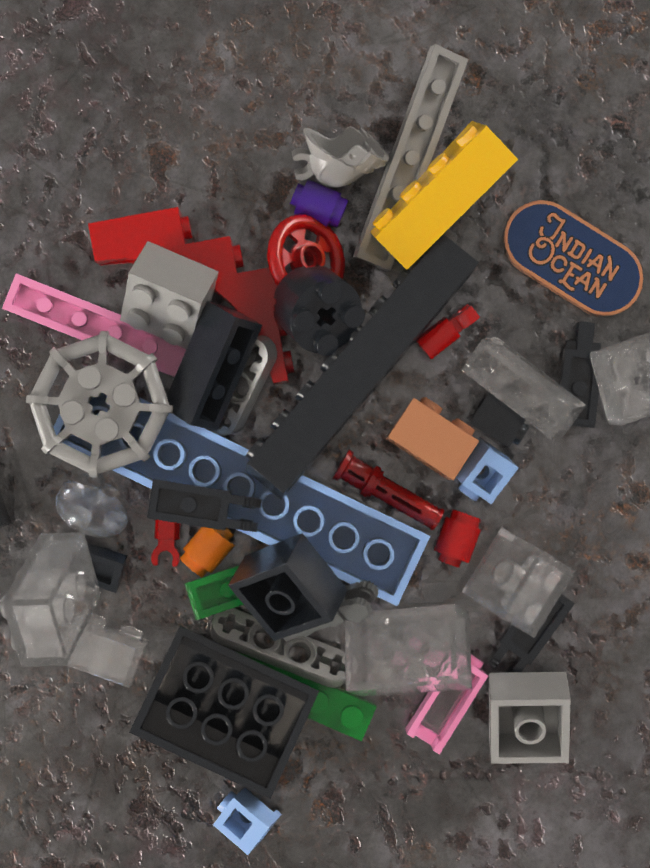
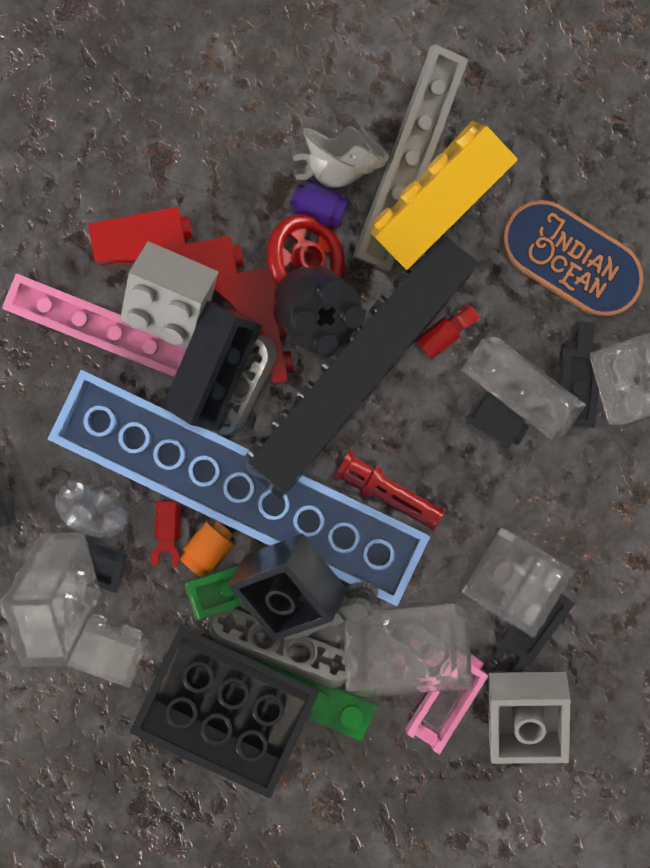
light grey plate [26,331,173,478] -> none
black hinge [147,479,262,532] -> none
light blue brick [213,787,282,855] -> none
nougat brick [385,397,479,480] -> none
red brick [434,509,481,568] -> none
light blue brick [456,437,518,504] -> none

